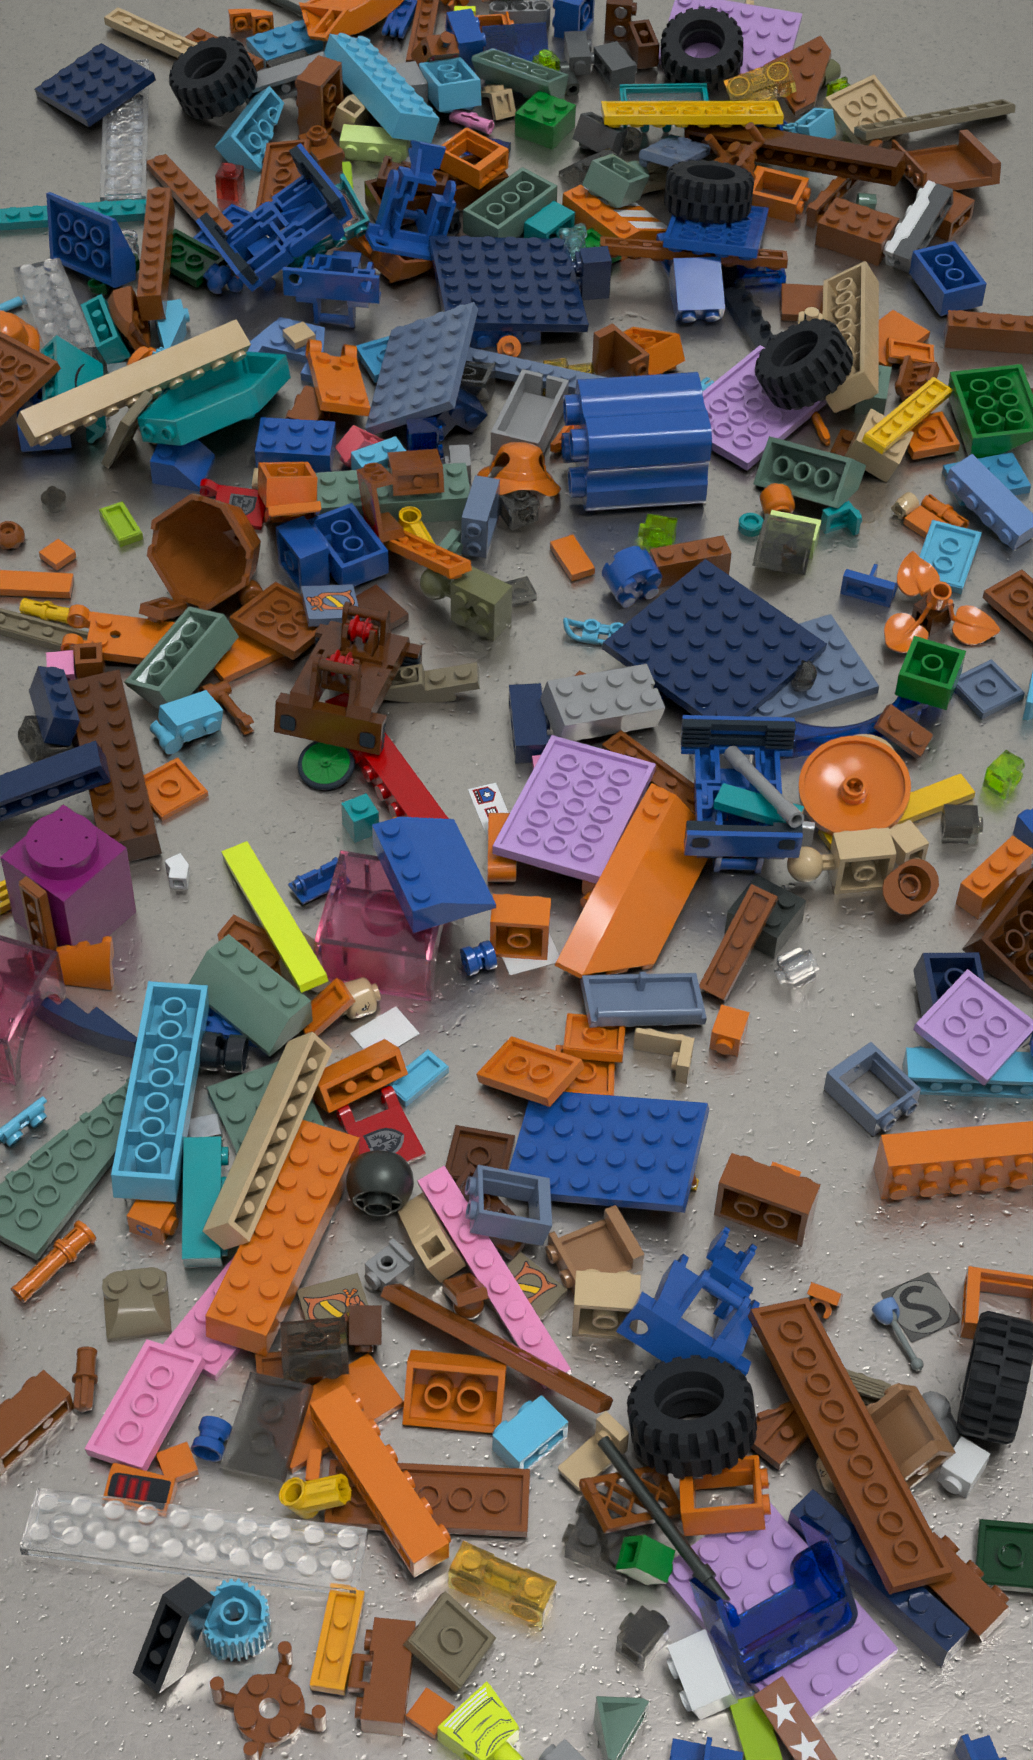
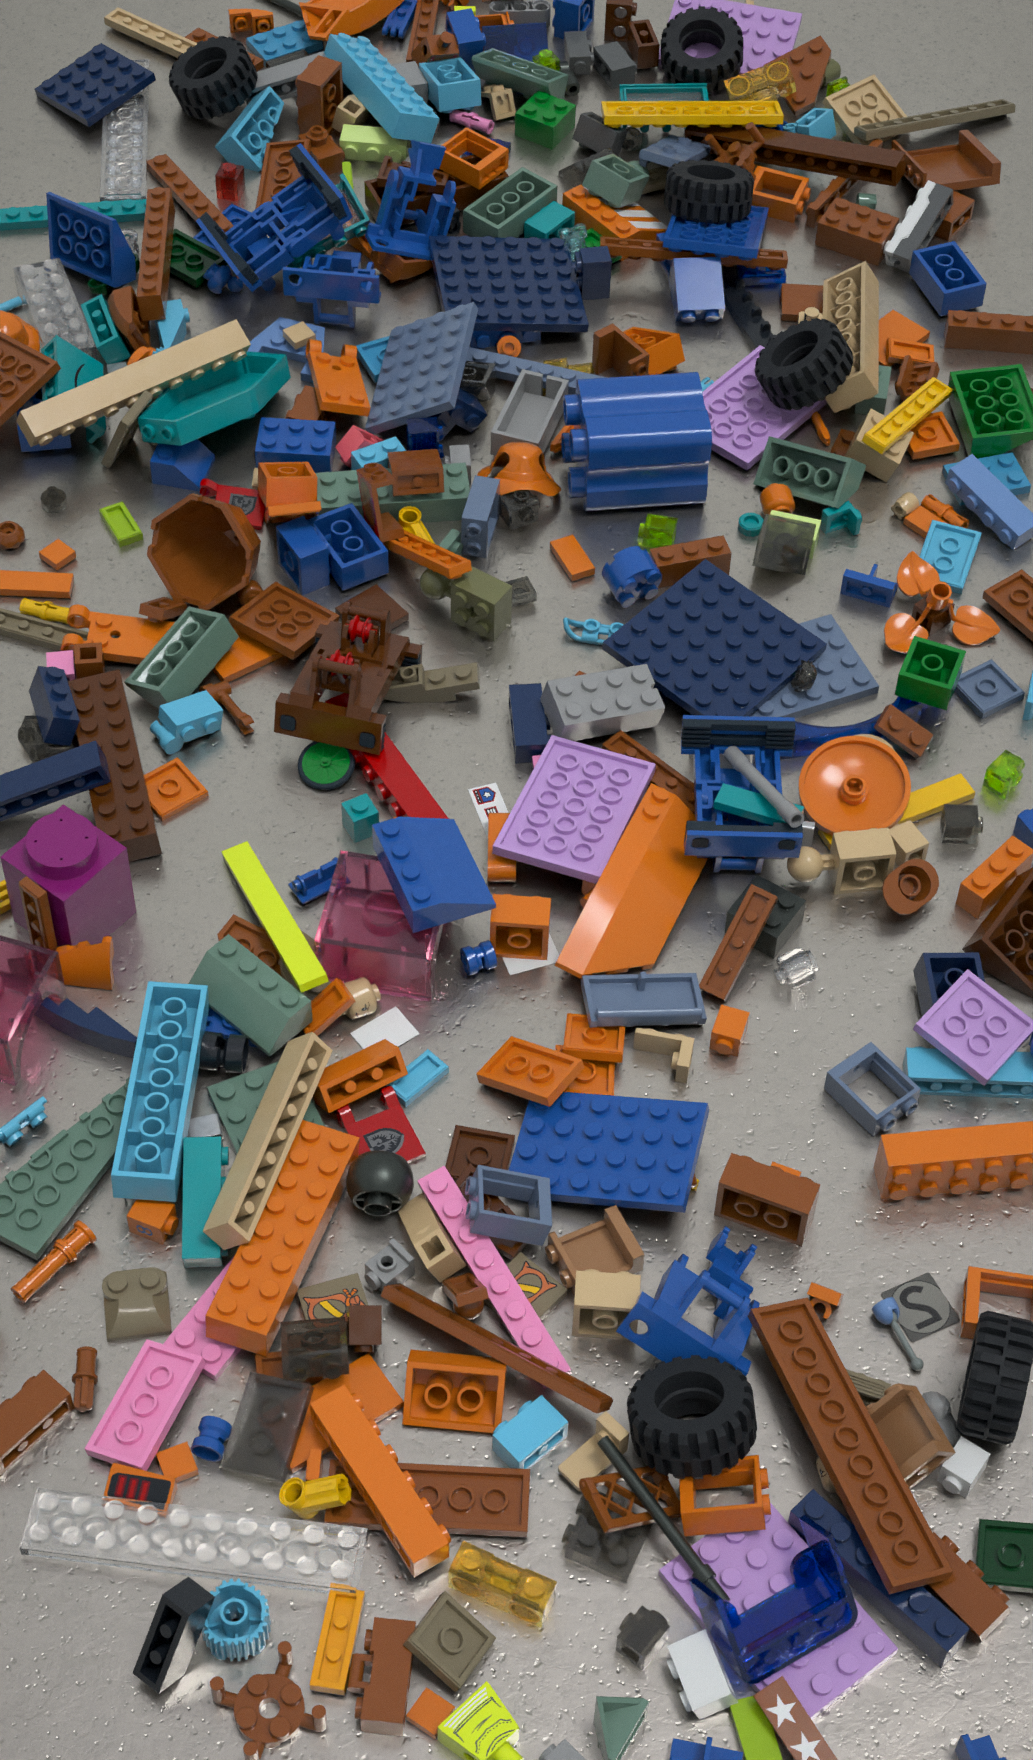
white piece [165,853,190,890] -> none
sand blue tile [301,584,361,627] -> none
green brick [615,1535,676,1585] -> none
dark orange wing [751,1401,809,1470] -> none

